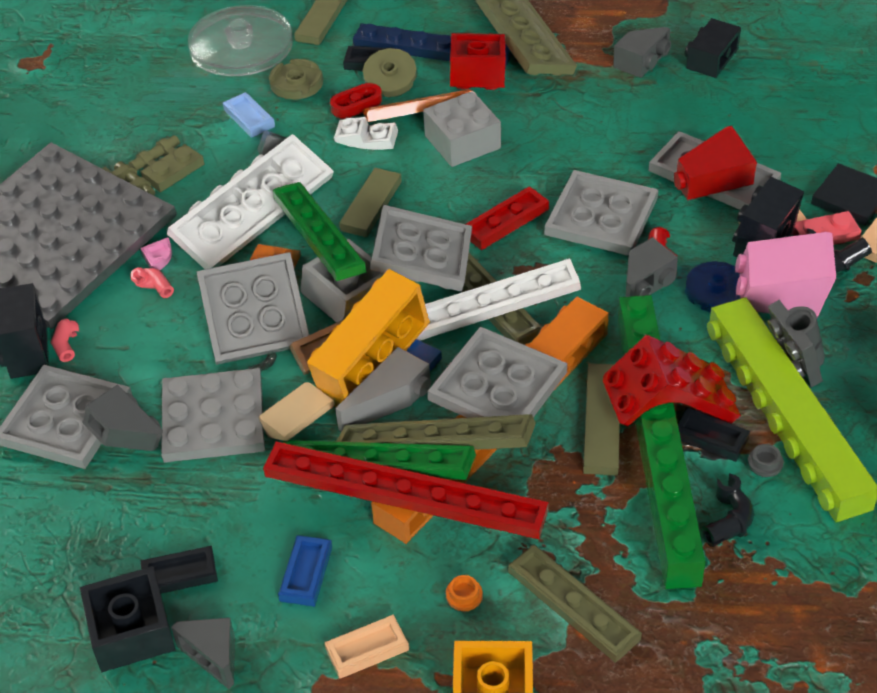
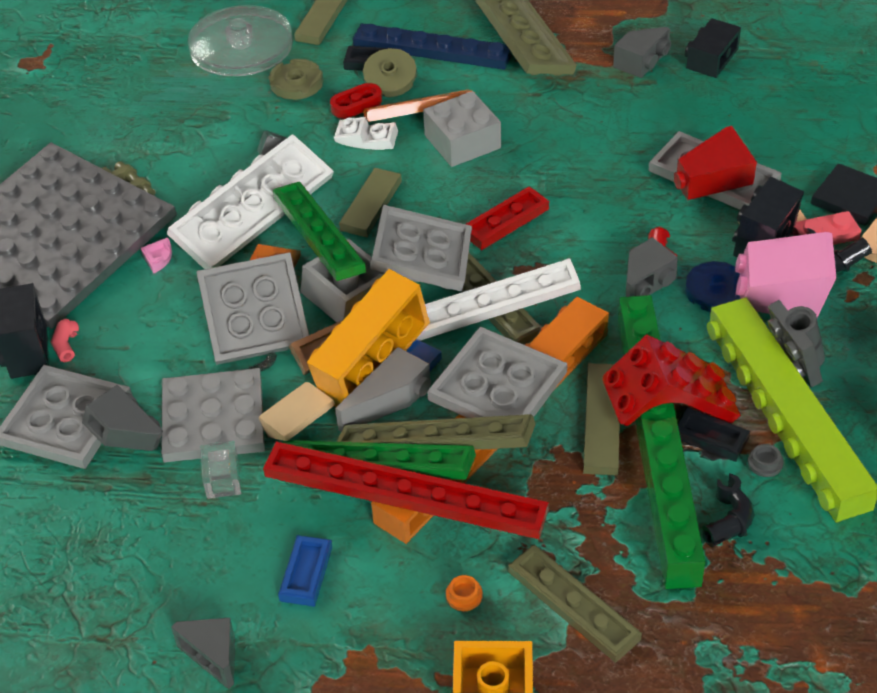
black brick [80,566,176,673] -> none
olive plate [129,135,205,193] -> none
coral arm [130,267,174,298] -> none
black tile [140,545,218,594] -> none
light blue tile [223,92,275,138] -> none
light nougat tile [324,614,409,679] -> none
red slope [450,33,506,90] -> none
light grey plate [544,170,658,256] -> none
none -> clear brick [200,441,241,499]

